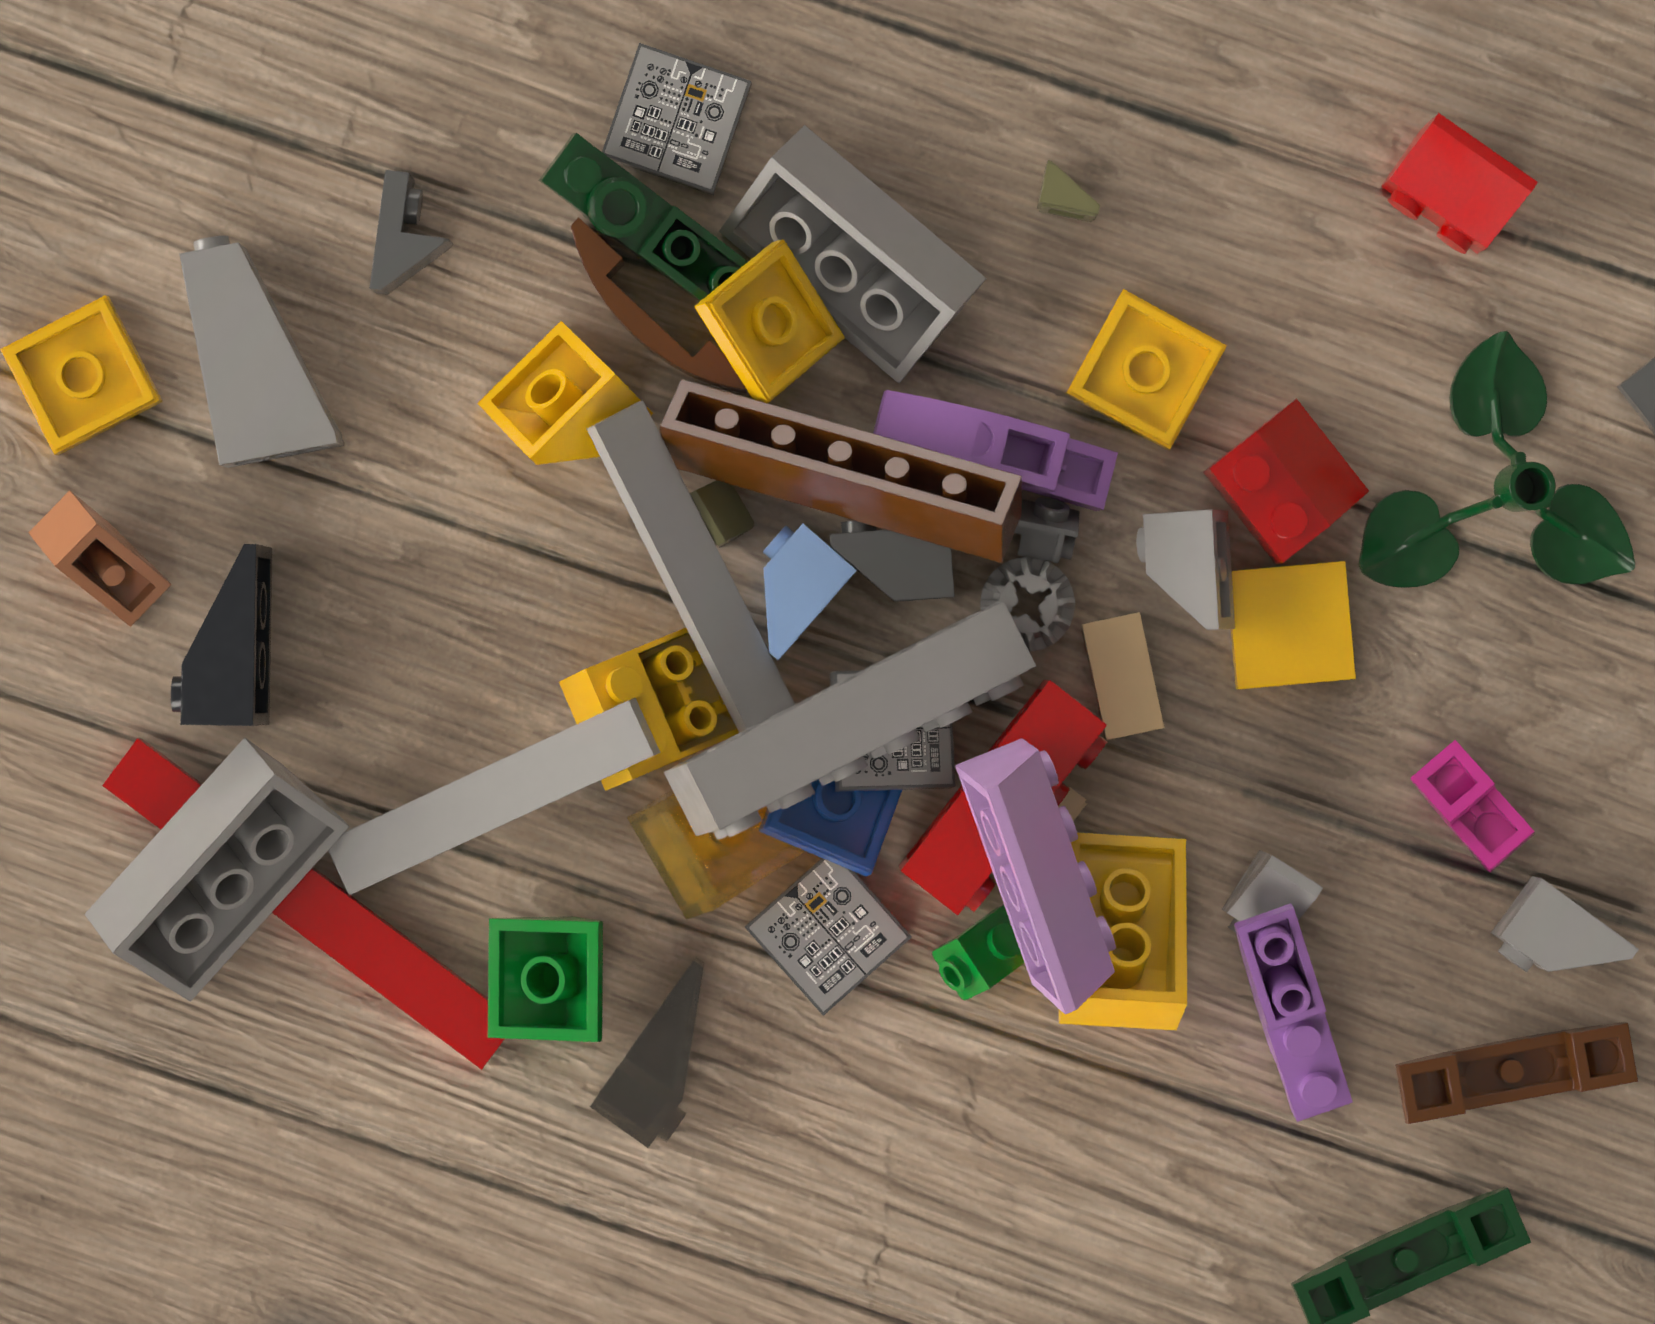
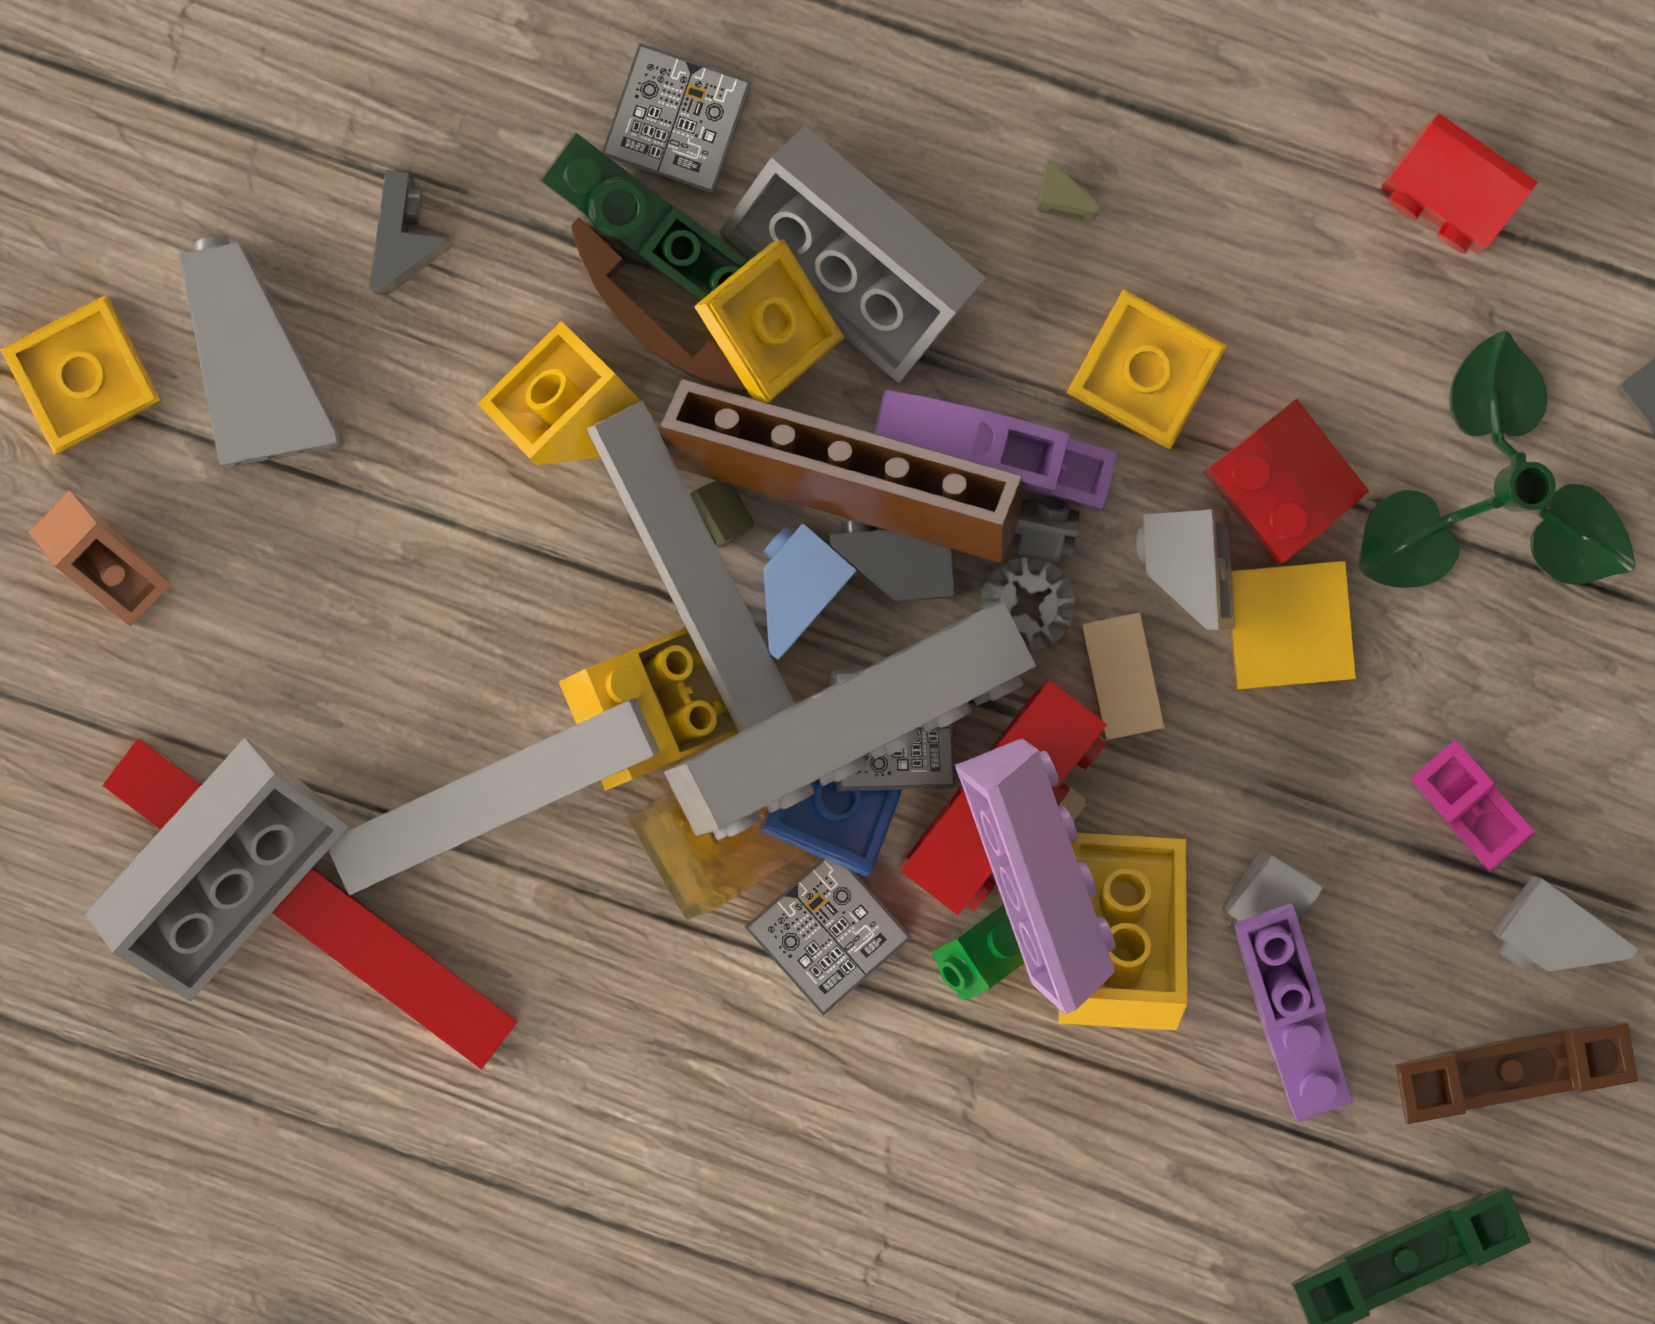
black slope [171,544,272,726] -> none
green slope [488,916,603,1042] -> none
clear smoke slope [590,956,705,1148] -> none

